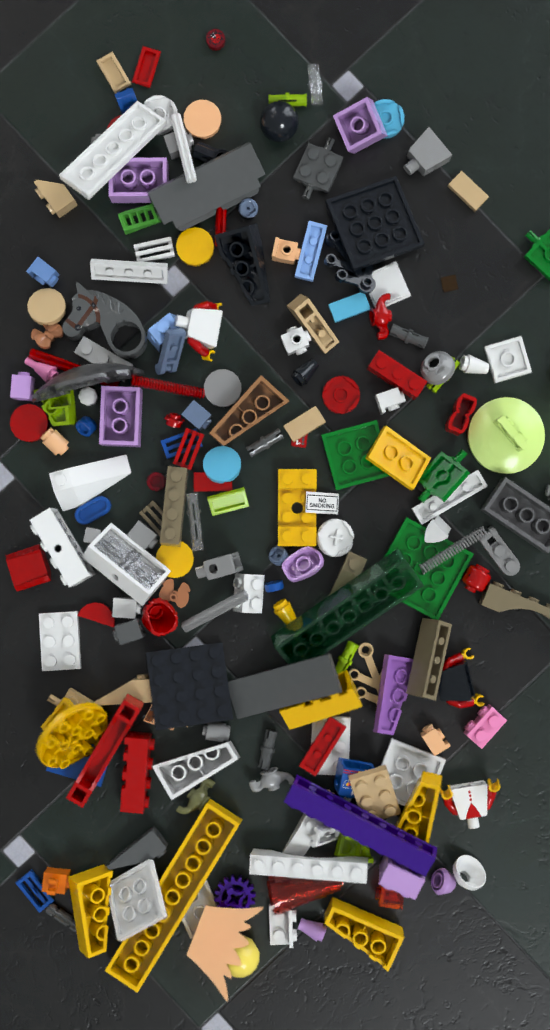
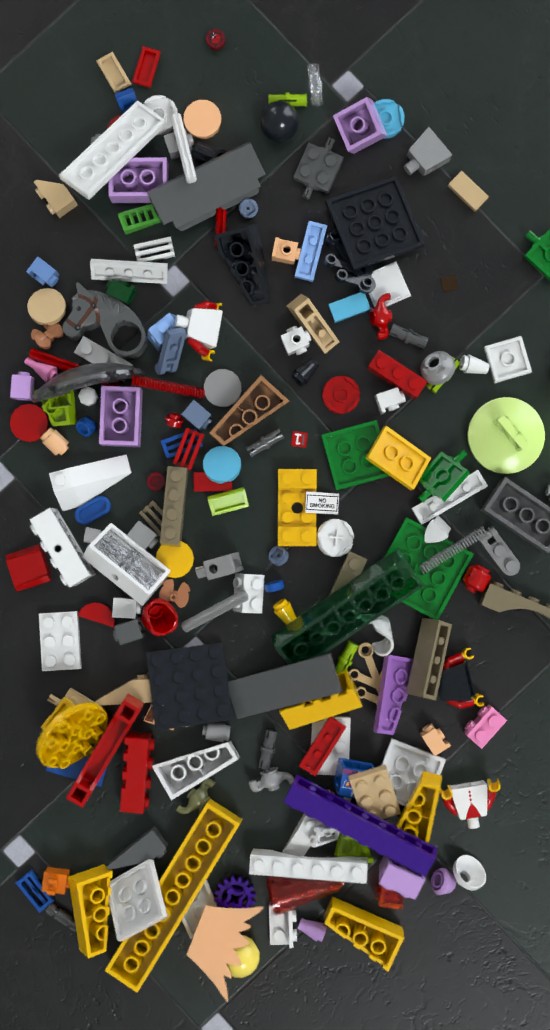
yellow tile [176,227,214,266] -> none
clear pin [186,493,204,551] -> none
lavender piece [282,546,324,582] -> none
tan tile [283,406,326,443] -> none
red brick [445,393,477,436] -> none
none -> dark green brick [105,279,137,307]
none -> white helmet [357,615,394,656]

